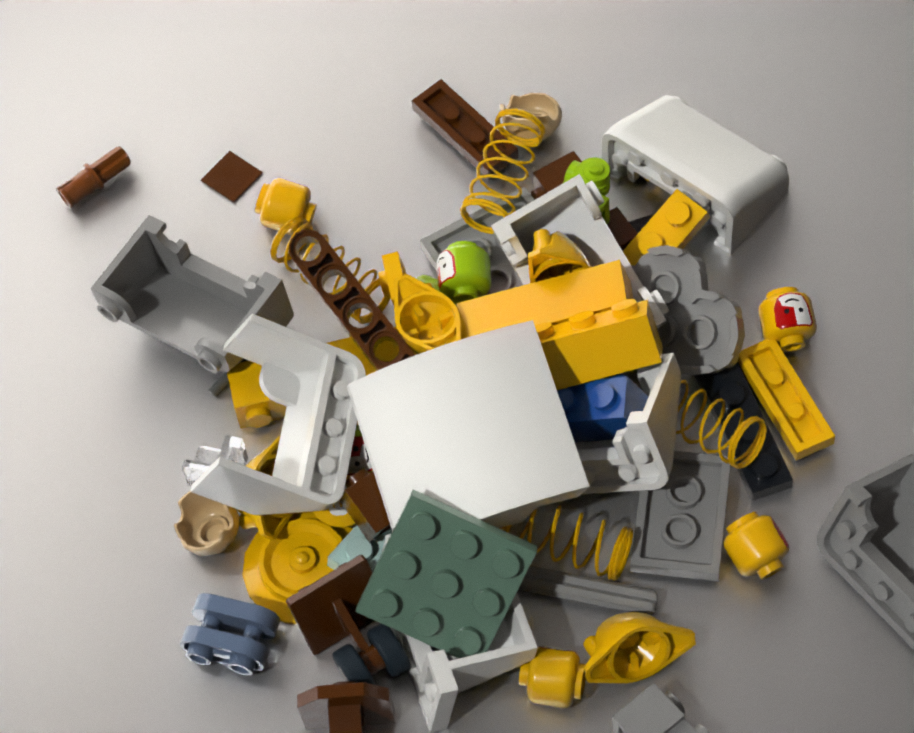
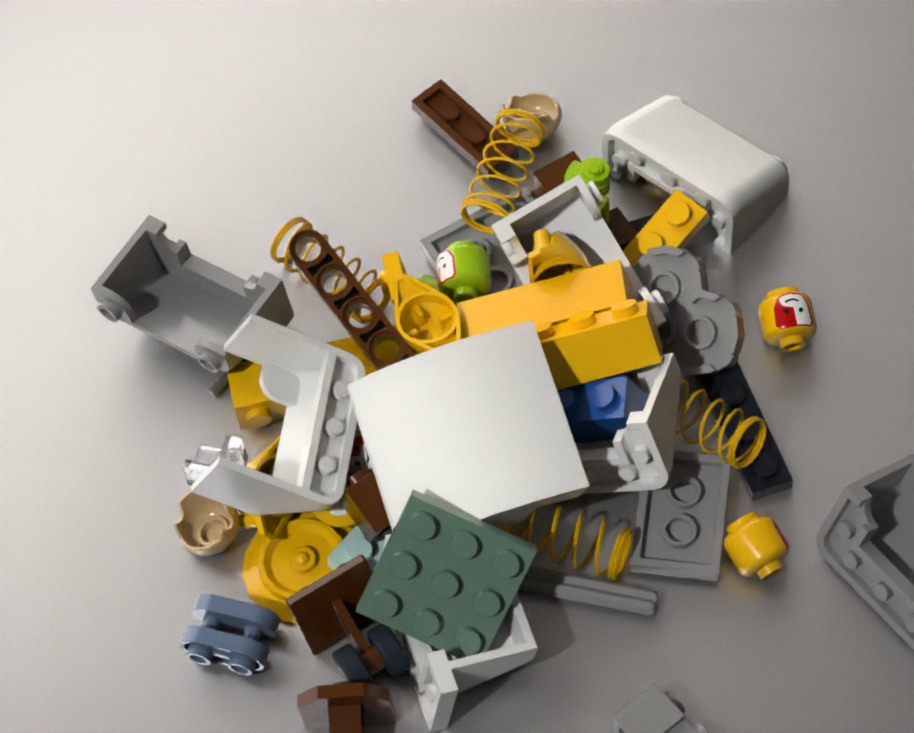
dark orange axle [56,146,131,209] -> none
reddish brown sticker [200,151,263,202] -> none
yellow head [255,178,317,235] -> none
yellow head [519,645,586,709] -> none
yellow hat [583,612,696,683] -> none
yellow plate [738,339,835,461] -> none

